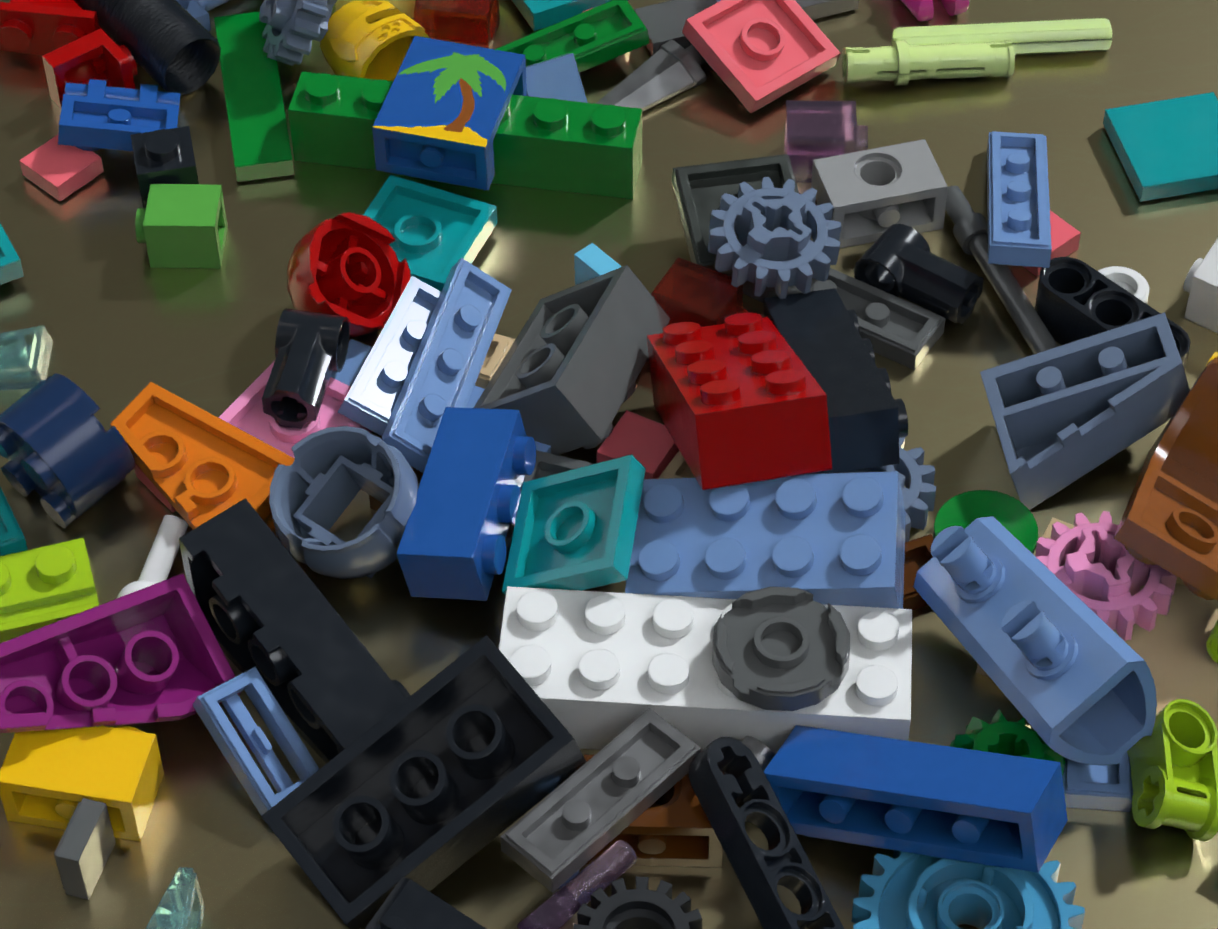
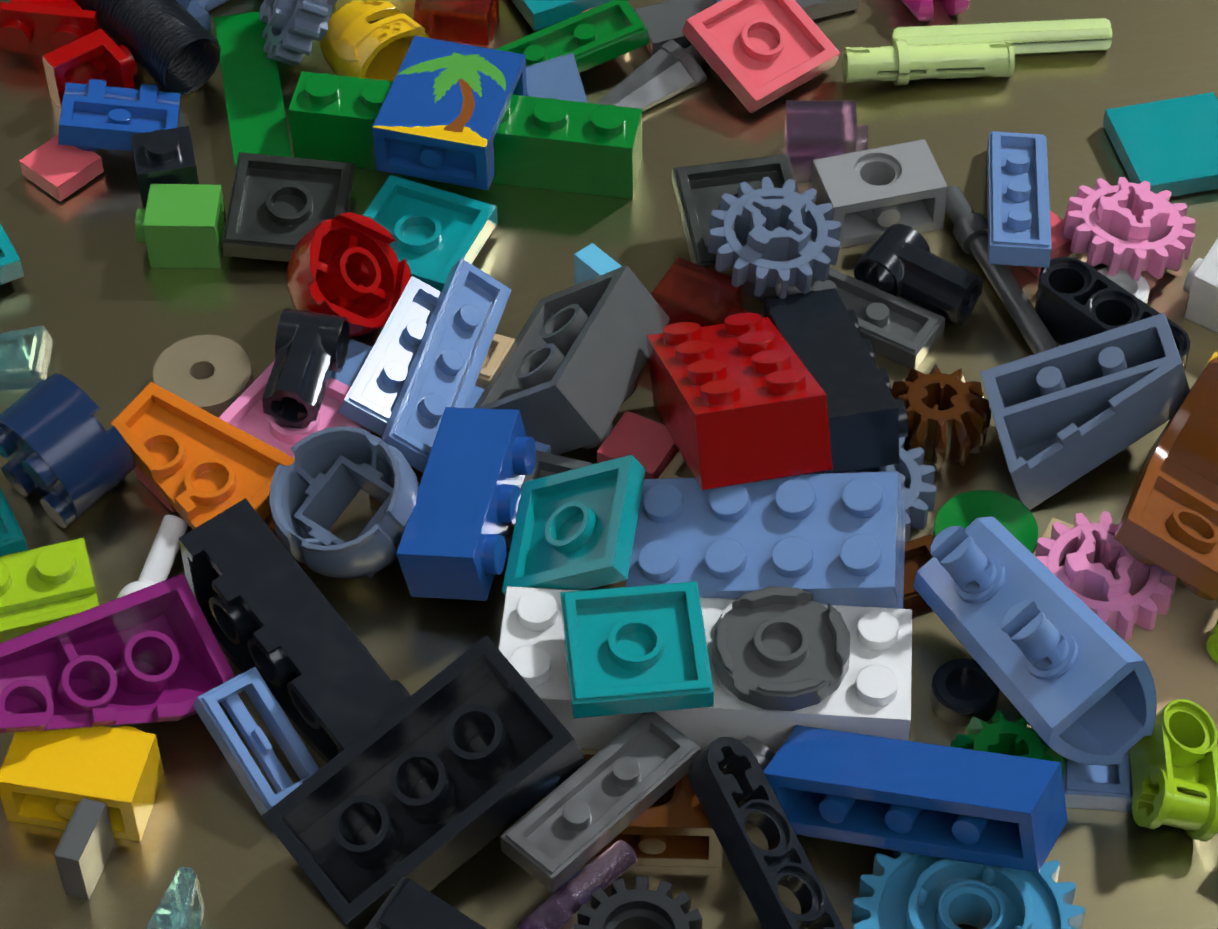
none -> dark tan piece [153,334,254,417]
none -> pearl dark grey plate [222,152,355,262]
none -> teal plate [560,581,714,719]
none -> reddish brown gear [891,364,991,471]
none -> black tile [930,659,1000,727]
none -> bright pink gear [1063,177,1196,280]

